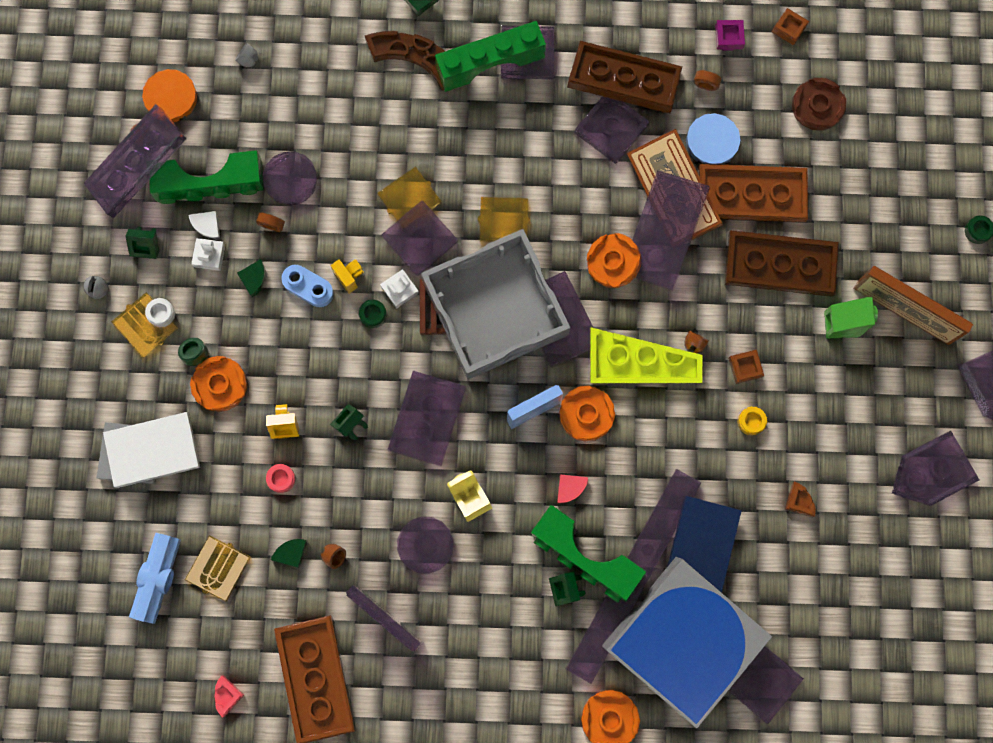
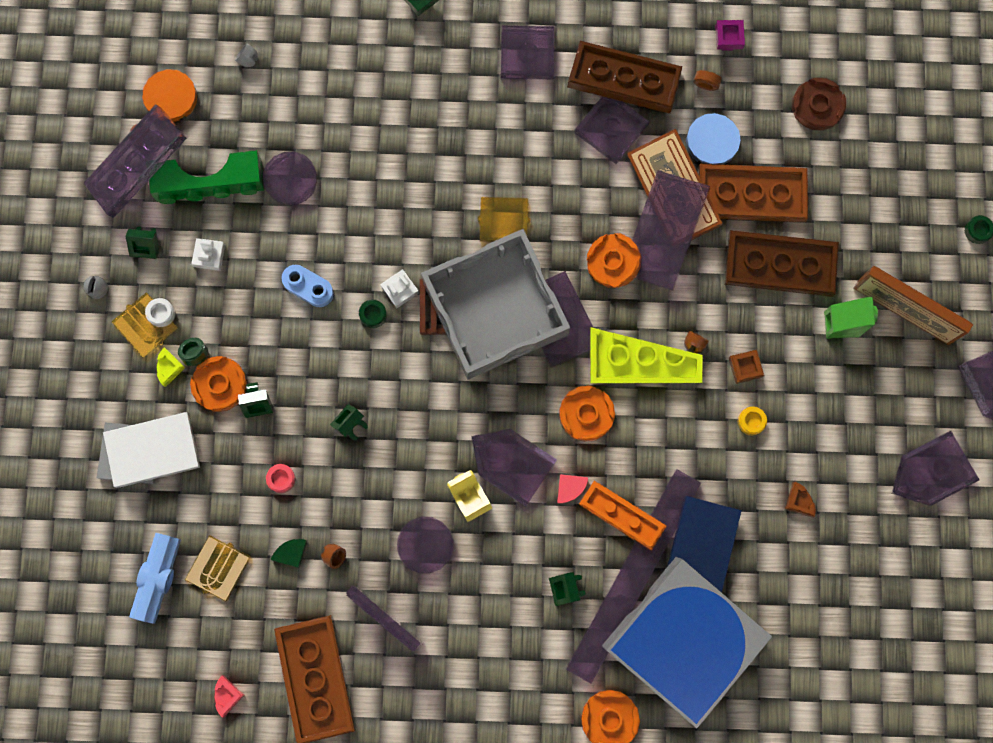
white tile [189,211,220,240] -> none
dark green tile [237,259,266,298] -> none
dark orange tile [256,213,285,232] -> none
yellow tile [266,404,299,439] -> none
yellow tile [330,259,364,294] -> none
reddish brown tile [365,31,445,91] -> none
clear yellow piece [377,167,441,229] -> none
clear purple tile [381,200,458,277] -> none
clear purple tile [387,371,466,467] -> none
green arch [435,21,546,92] -> none
light blue tile [507,385,563,429] -> none
green arch [531,505,646,603] -> none
clear purple tile [728,646,804,724] -> none
dark orange tile [772,8,809,45] -> none
none -> neon yellow tile [157,347,185,387]
none -> dark green tile [238,382,273,418]
none -> clear purple tile [471,429,557,507]
none -> orange tile [579,480,667,551]

